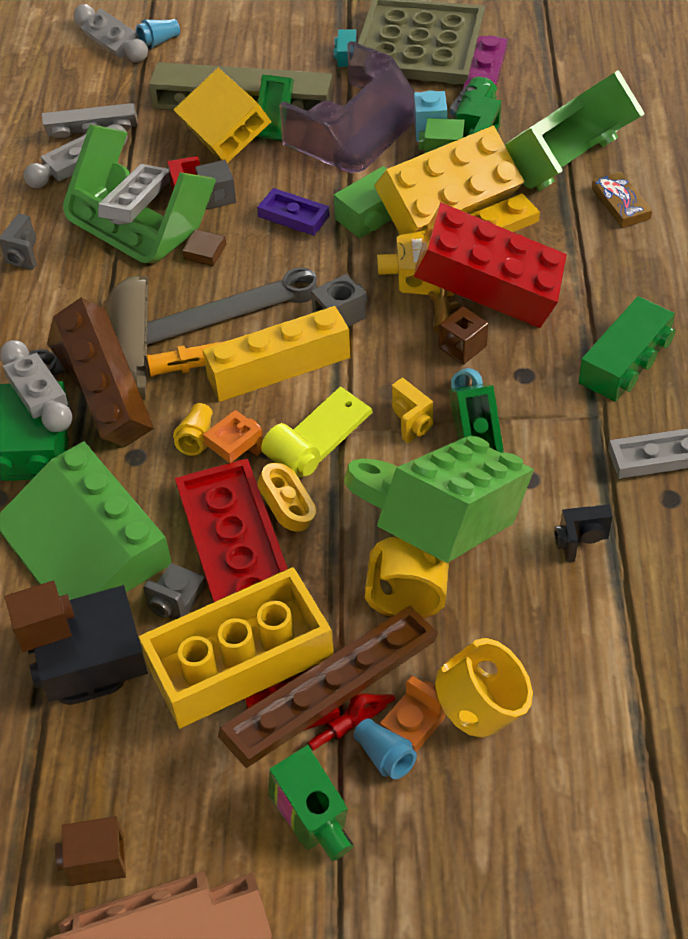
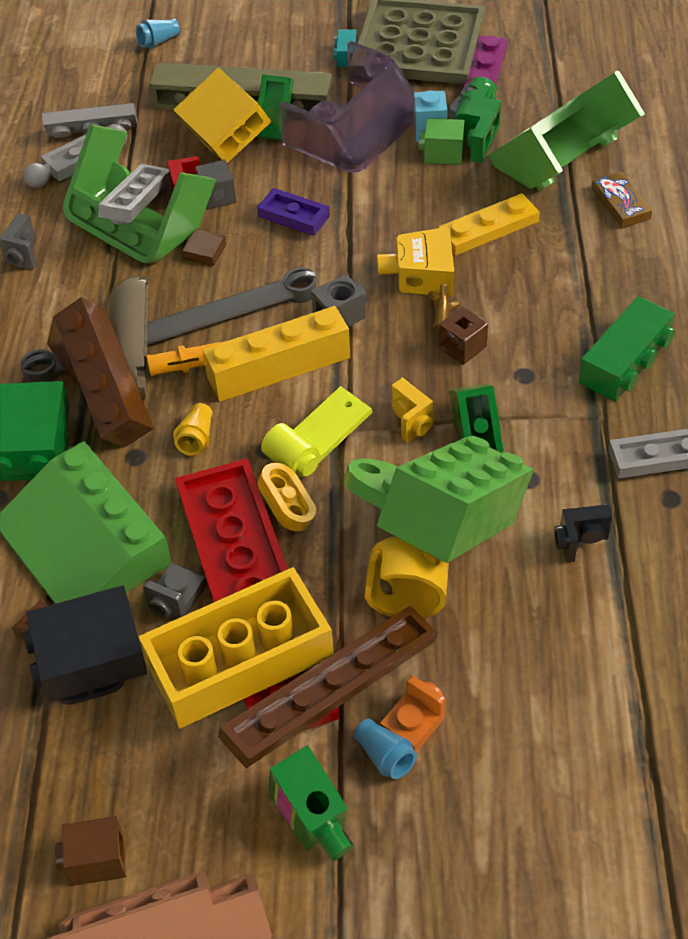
light grey plate [0,340,72,432] -> none
reddish brown brick [4,580,75,653] -> none
light grey plate [73,4,148,63] -> none
orange bracket [203,410,263,463] -> none
red hand [307,693,396,751] -> none
bright green brick [334,166,392,239] -> none
yellow brick [374,125,524,235] -> none
red brick [413,202,567,328] -> none
yellow piece [435,638,533,738] -> none
medium azure hinge [451,368,483,389] -> none

